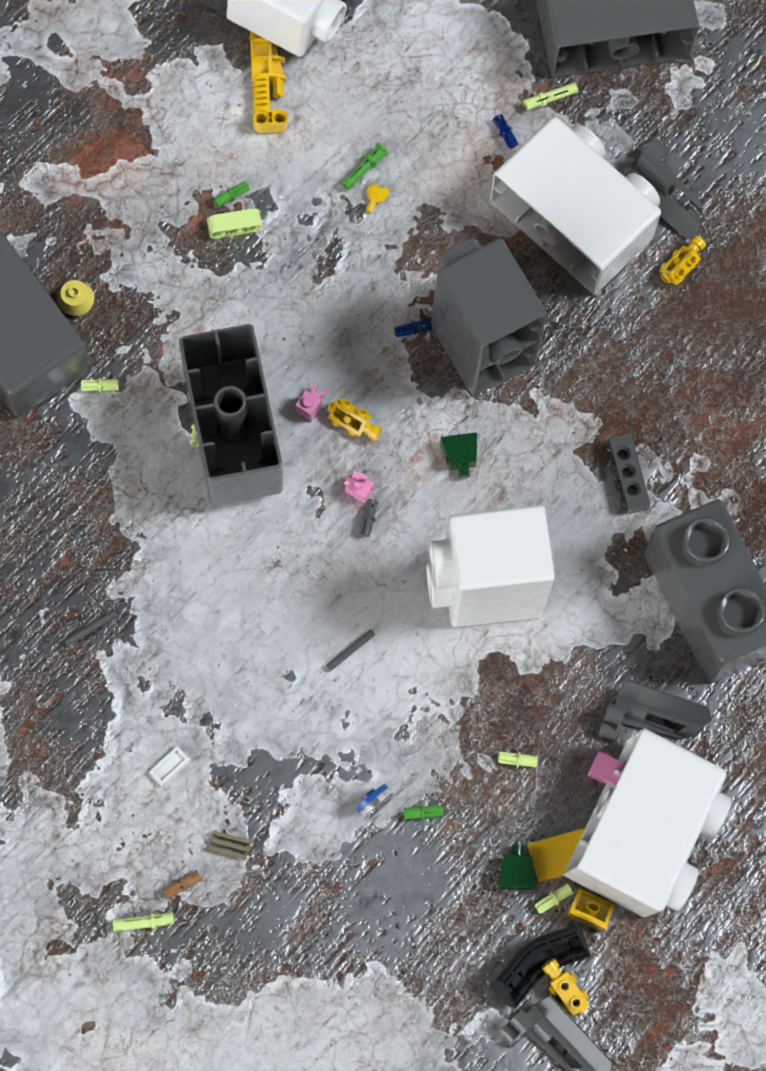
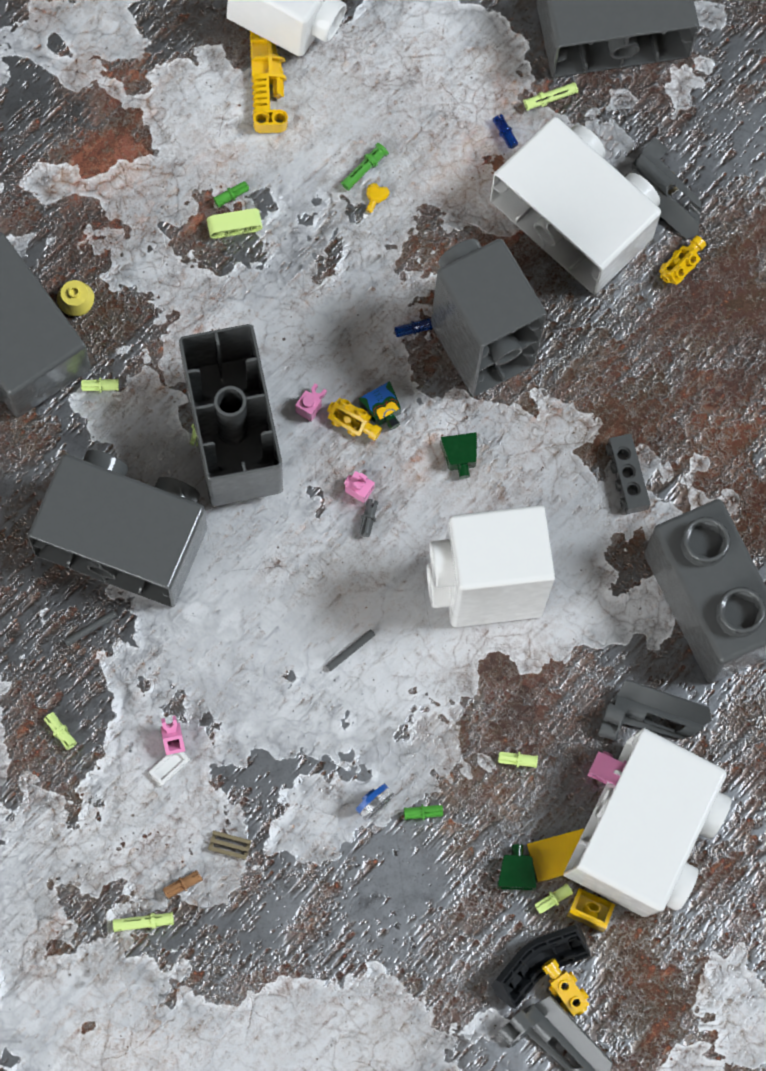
none -> dark grey piece [27,450,207,607]
none -> yellowish green pin [44,712,77,750]
none -> bright pink brick [160,716,185,755]
none -> torso [358,381,401,430]

